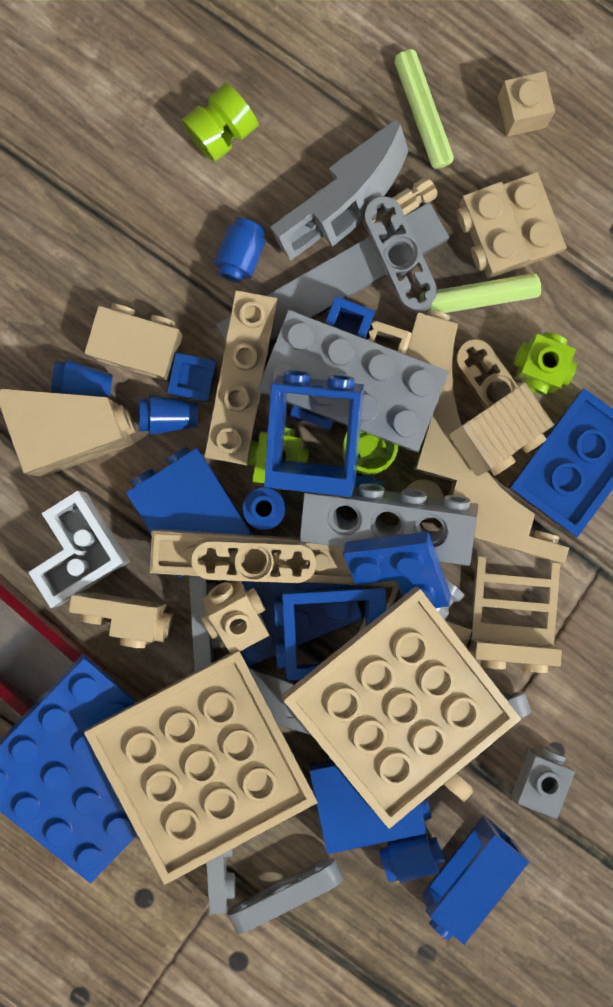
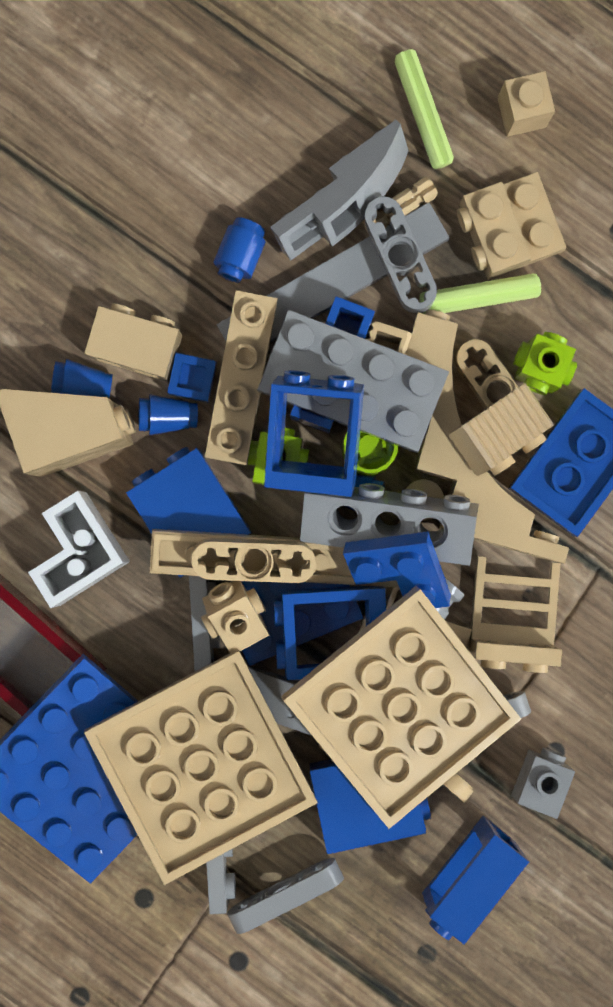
tan plate [69,591,172,648] -> none
lime wheel [180,83,259,163] -> none
blue brick [243,488,286,530] -> none
blue brick [380,831,444,884] -> none

